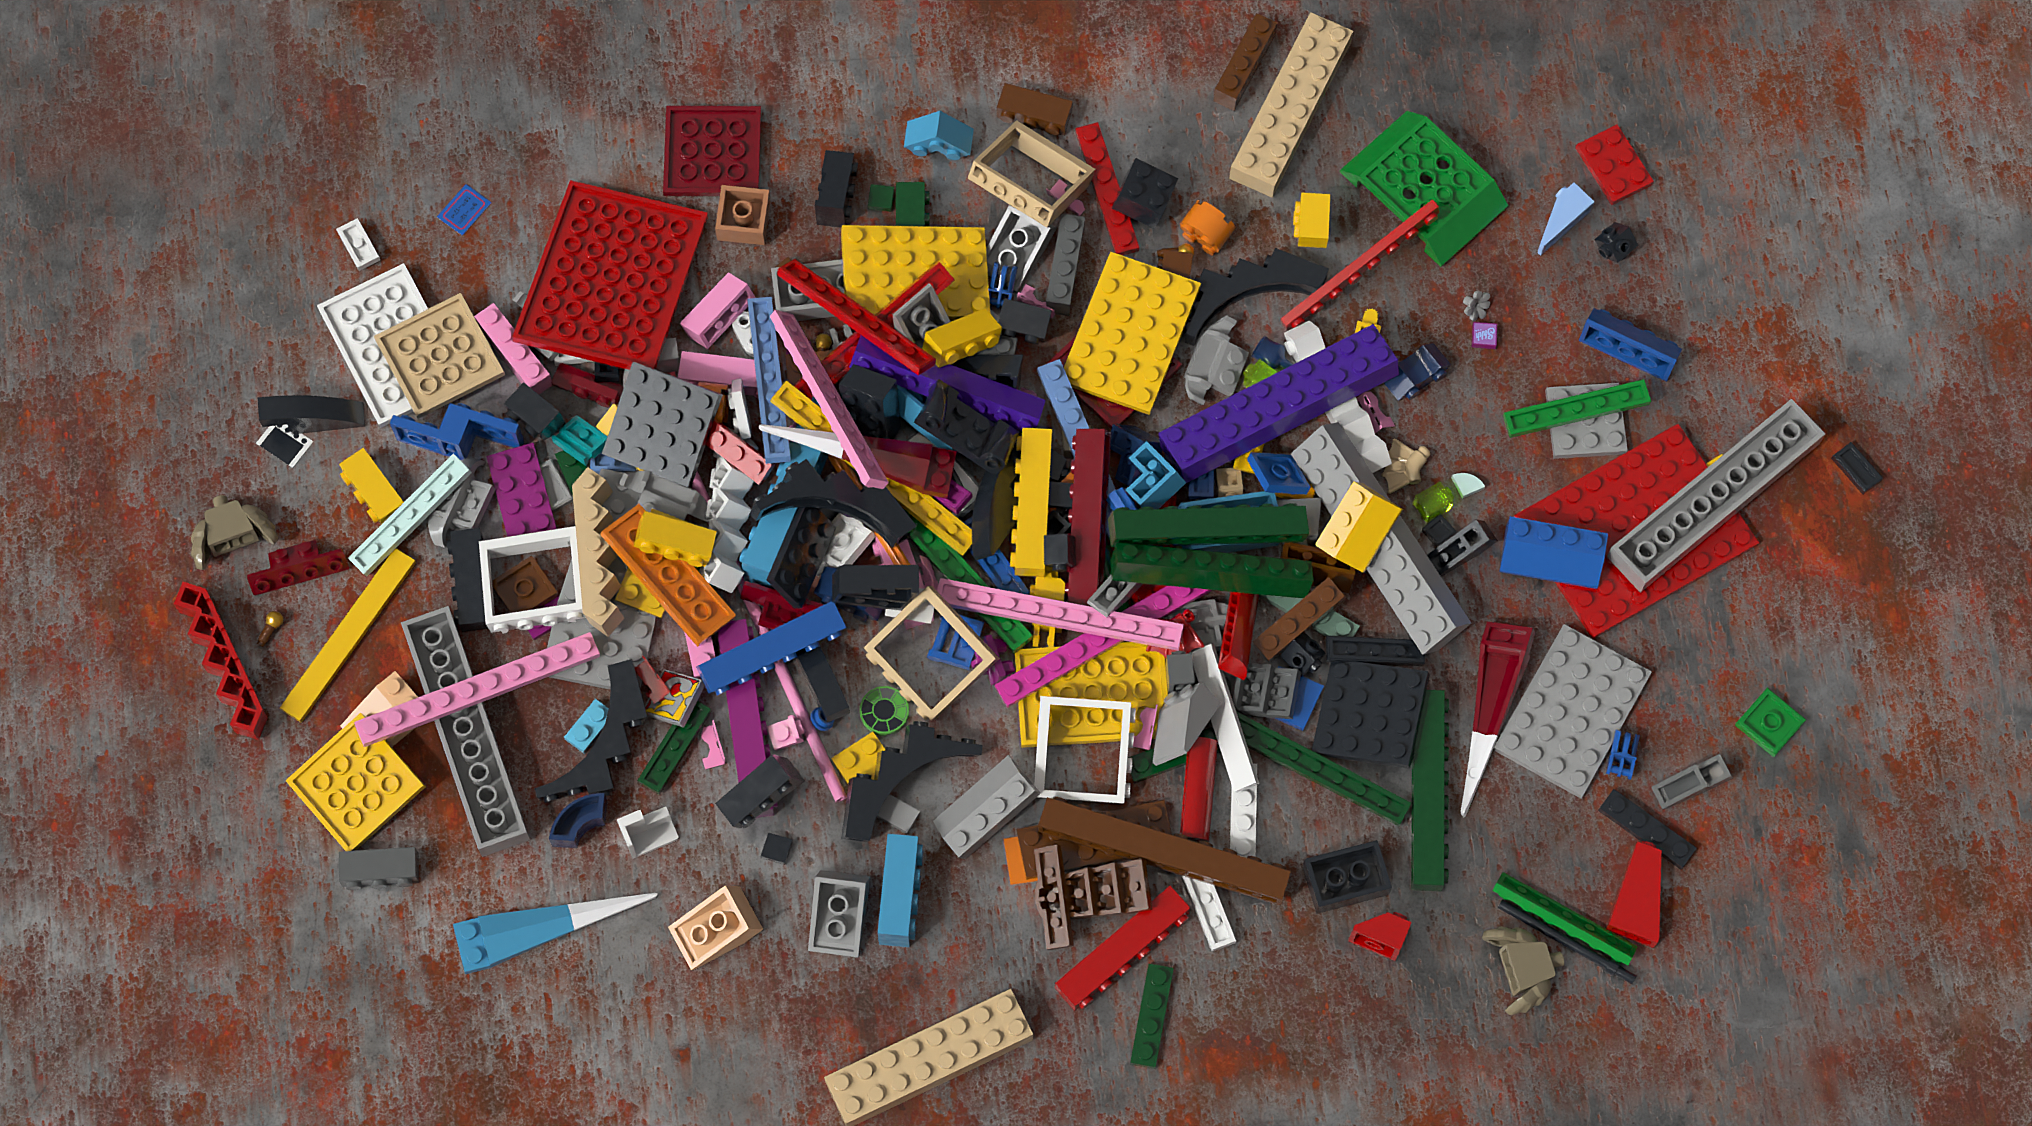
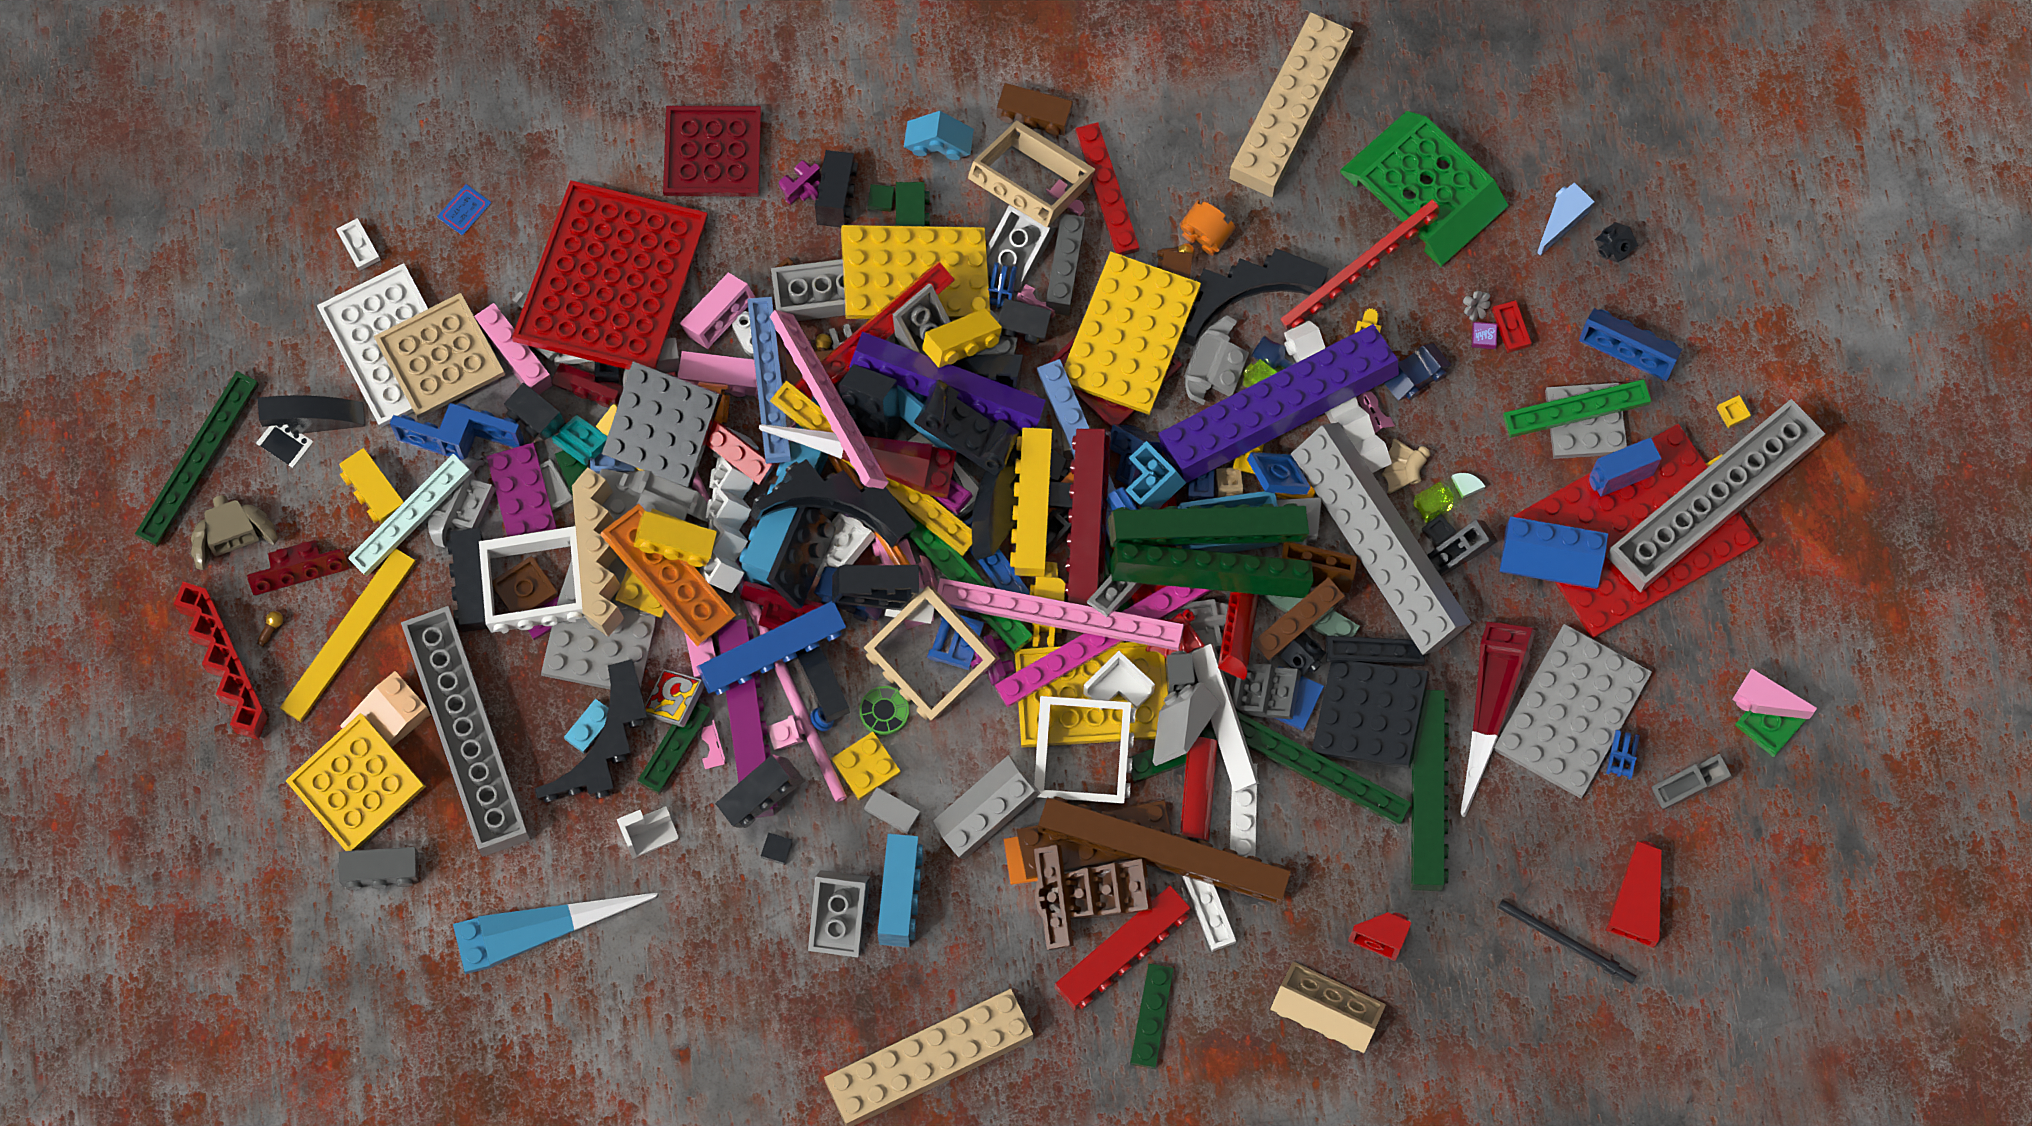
bright pink plate [354,632,600,747] -> none
dark blue brick [549,793,607,848] -> none
piece [635,656,671,704] -> none
light nougat slope [668,885,763,970] -> none
nougat brick [715,185,771,245] -> none
white plate [728,378,751,439] -> none
red tile [777,259,936,376] -> none
black arch [841,721,983,842] -> none
black brick [1044,534,1076,572] -> none
black brick [1112,158,1178,229] -> none
bright pink piece [1133,705,1157,750] -> none
reddish brown brick [1213,13,1277,111] -> none
yellow brick [1293,193,1330,248] -> none
black brick [1302,840,1392,914] -> none
yellow slope [1315,481,1403,572] -> none
dark tan torso [1482,926,1564,1015] -> none
green plate [1492,872,1638,965] -> none
red plate [1575,124,1654,205] -> none
black plate [1598,789,1697,870] -> none
black tile [1831,442,1883,495] -> none
none -> dark green plate [135,371,259,548]
none -> magenta hips [779,160,821,205]
none -> white panel [1083,651,1155,710]
none -> tan slope [1270,961,1386,1053]
none -> red plate [1492,300,1531,353]
none -> blue brick [1589,437,1661,497]
none -> yellow plate [1717,395,1751,429]
none -> bright pink slope [1732,669,1817,719]

